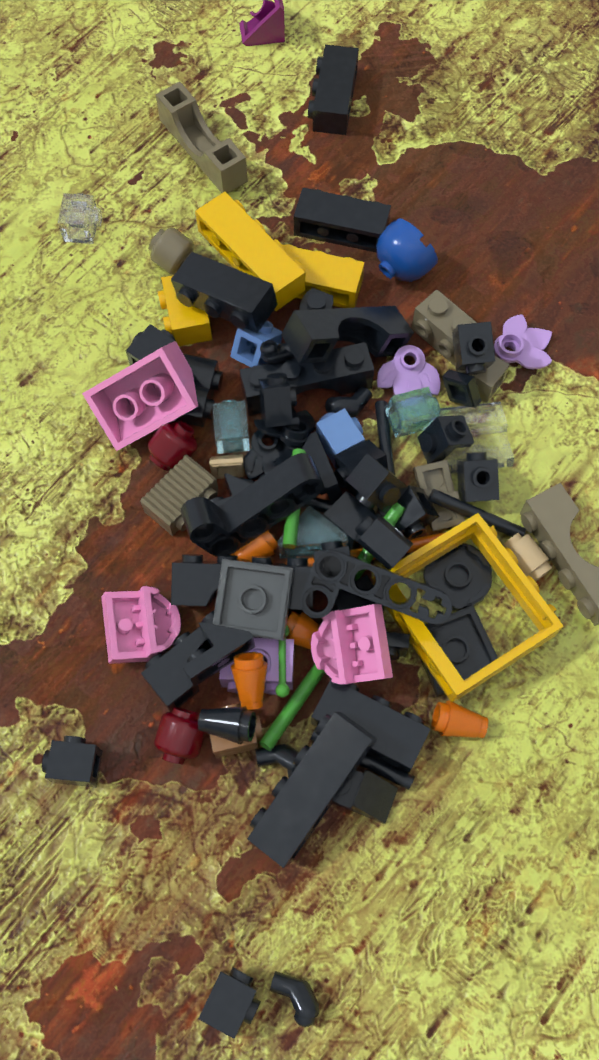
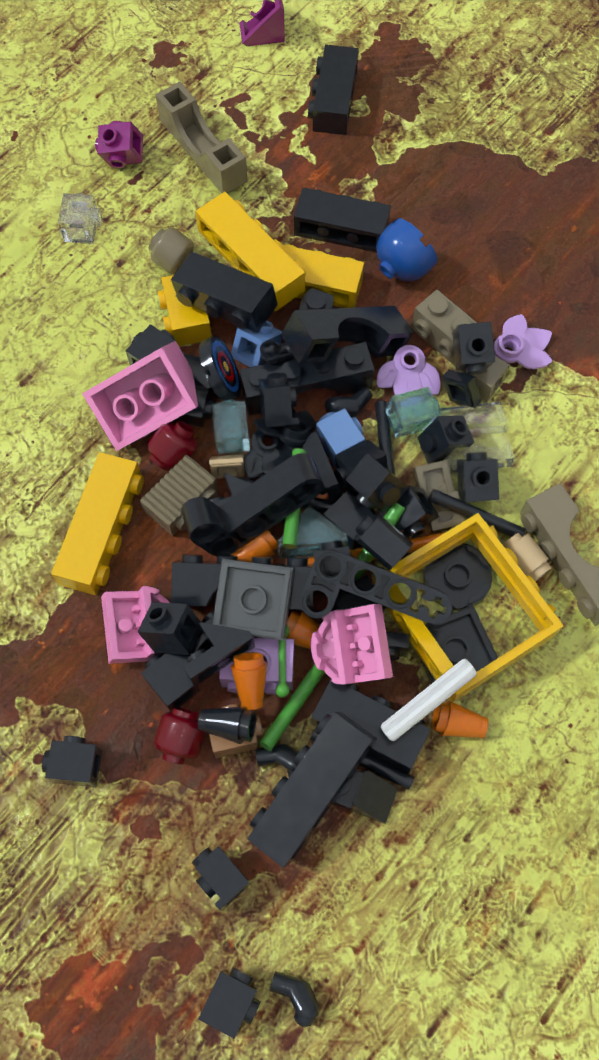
none -> yellow brick [51,452,144,596]
none -> magenta brick [95,121,144,168]
none -> black brick [138,602,201,655]
none -> black brick [192,846,250,911]
none -> black tile [199,335,241,401]
none -> white axle [381,659,477,741]

